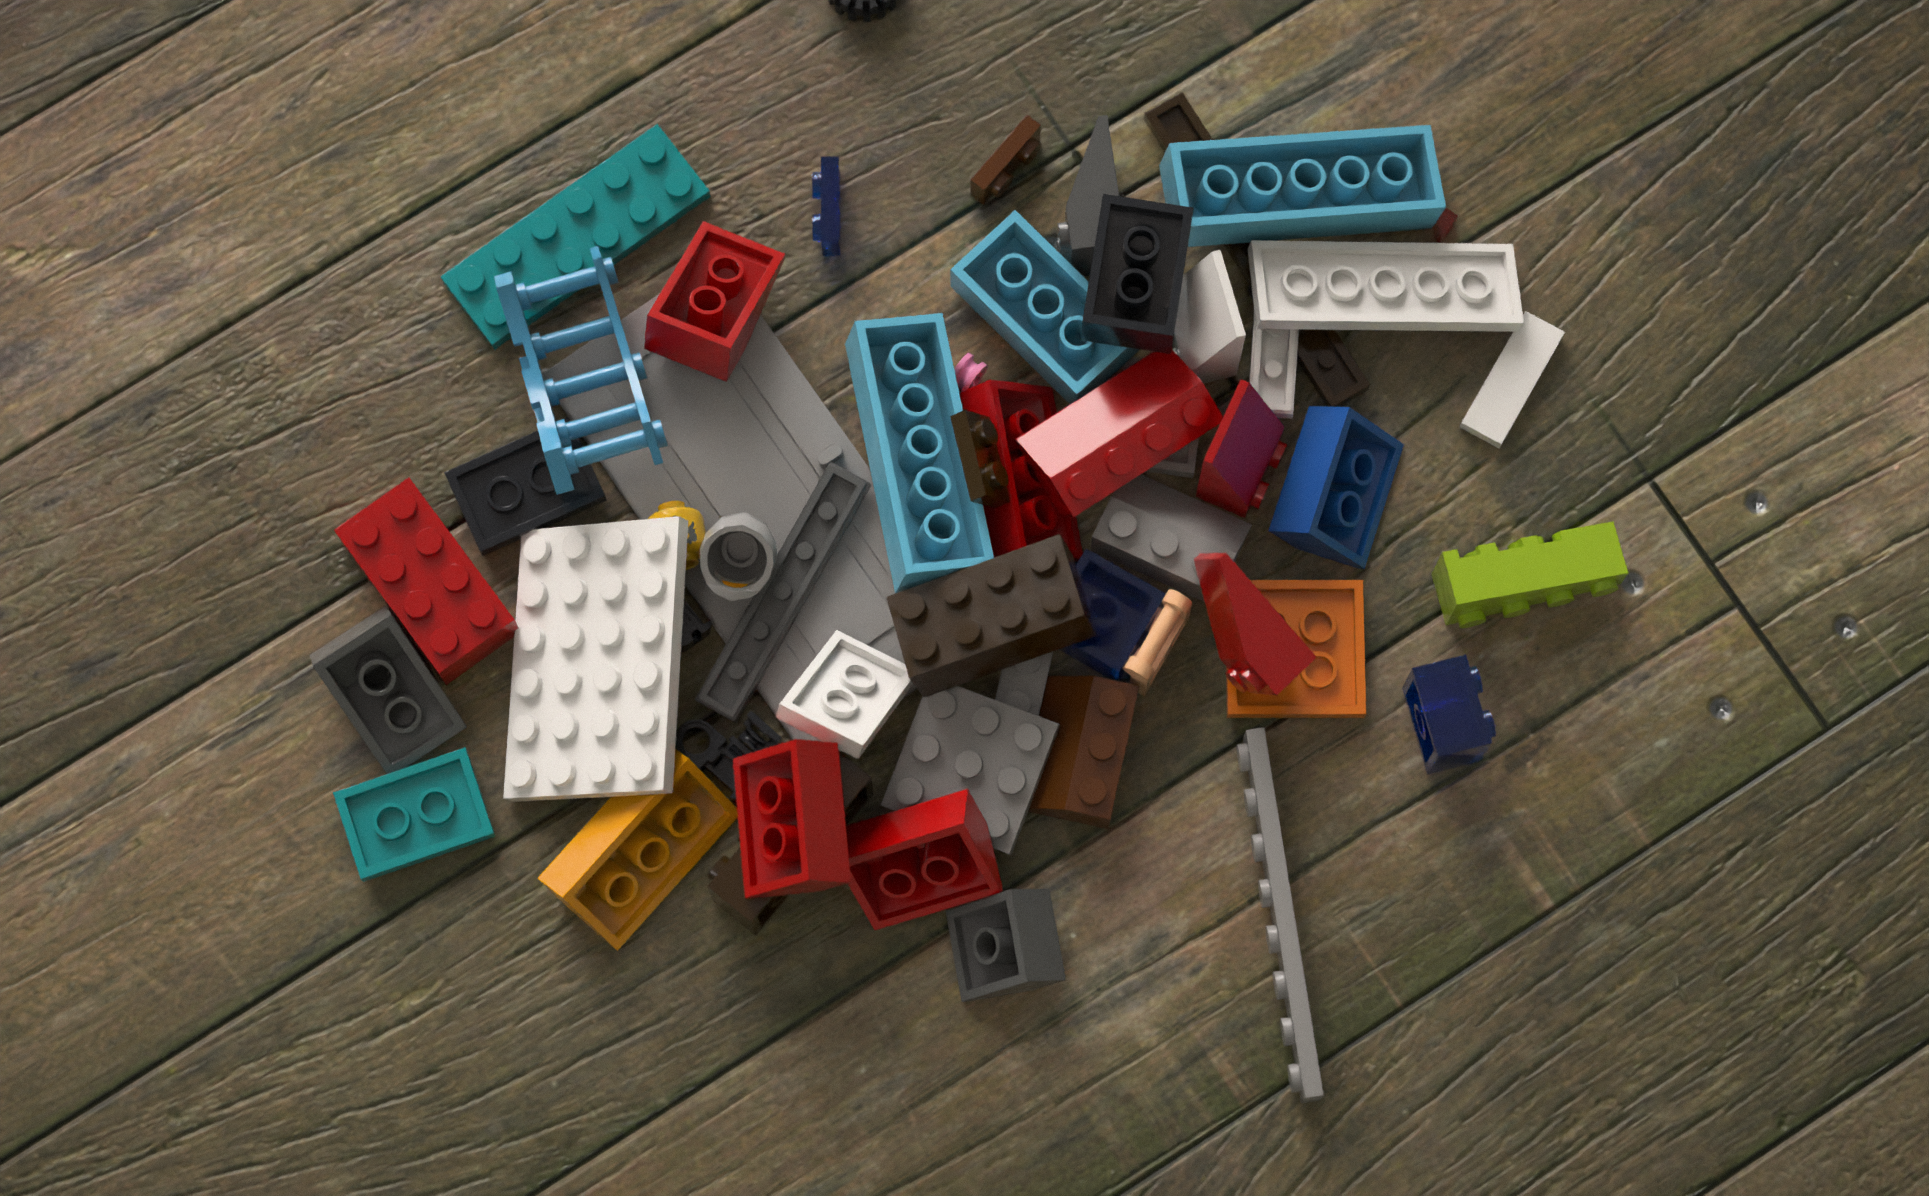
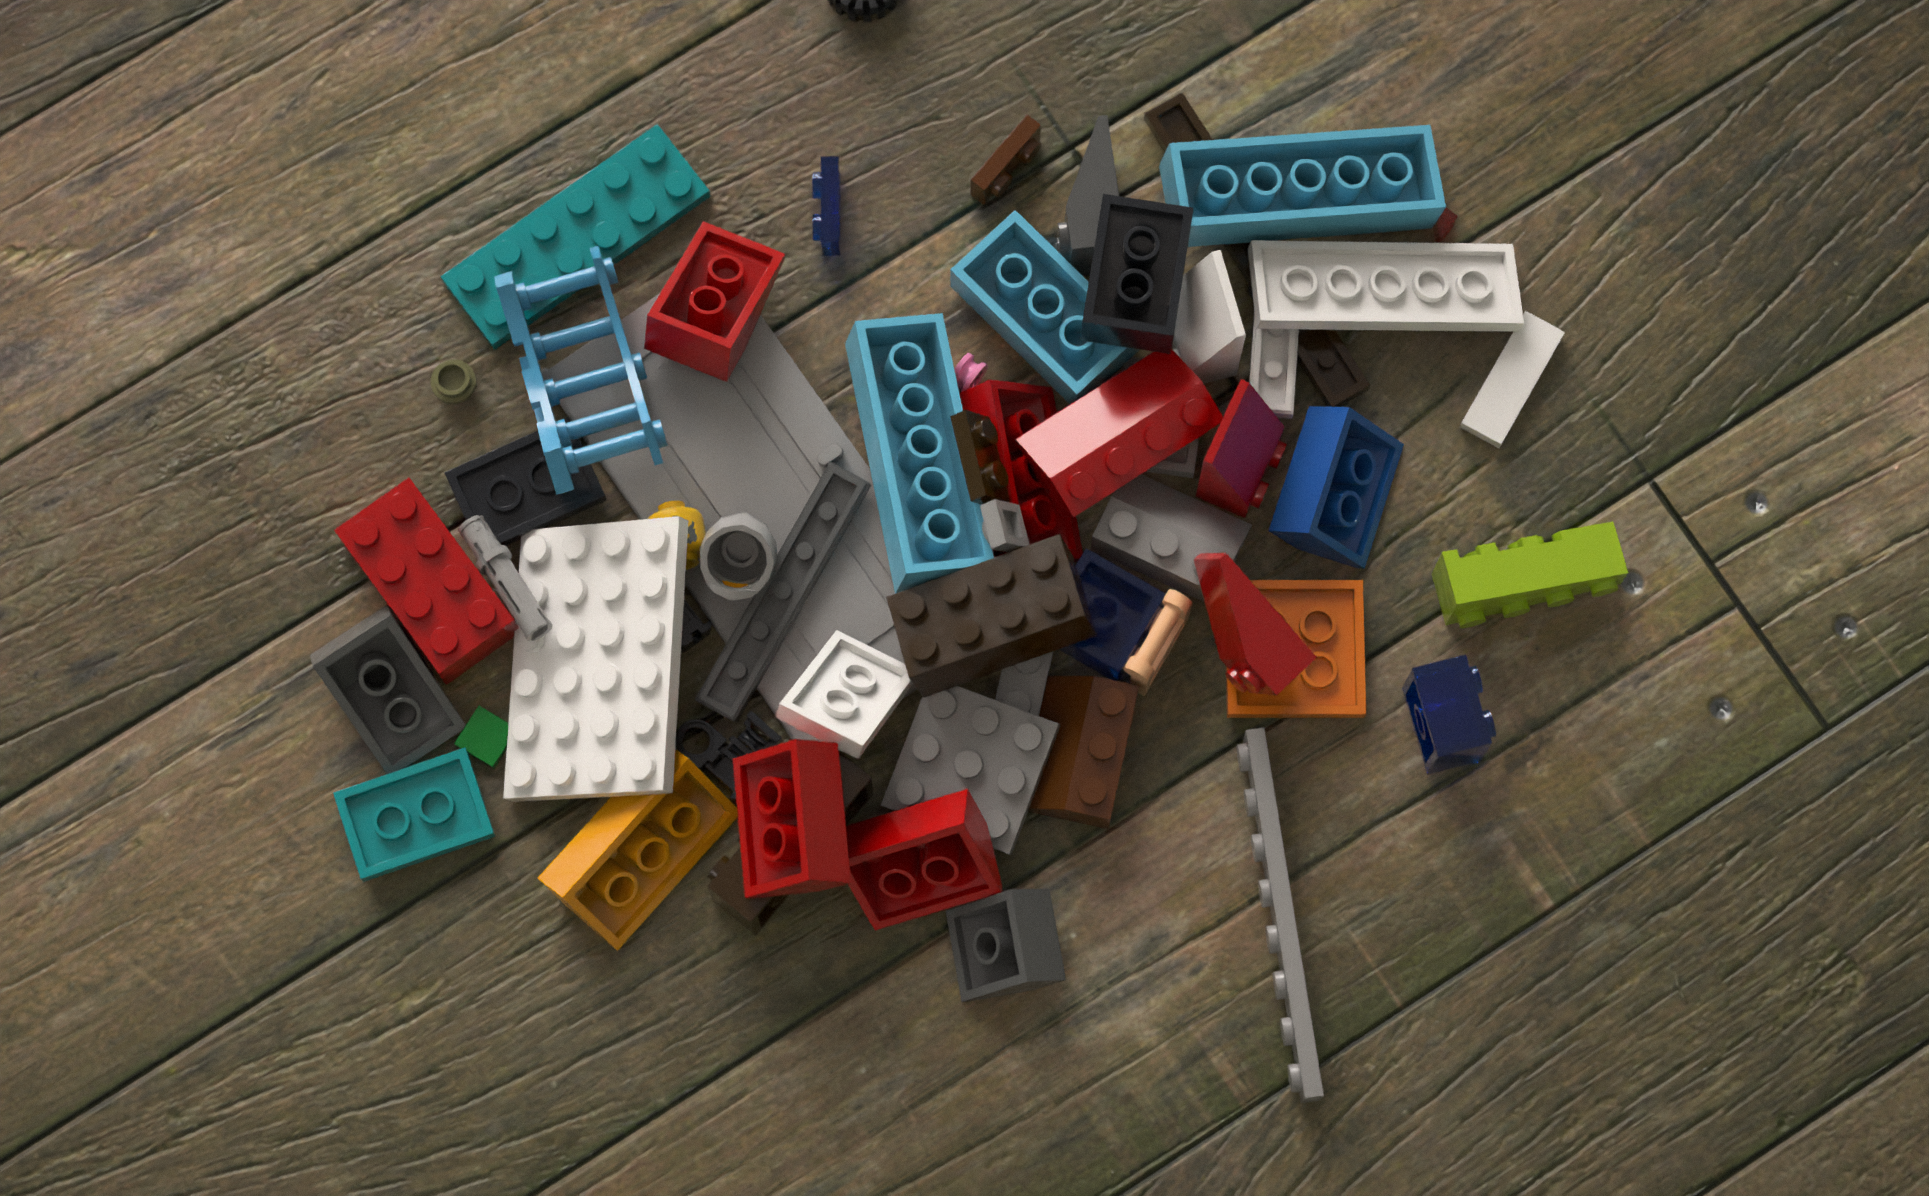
none -> olive plate [431,359,476,404]
none -> green tile [454,706,508,769]
none -> light grey pin [458,515,553,641]
none -> light grey plate [980,499,1030,553]

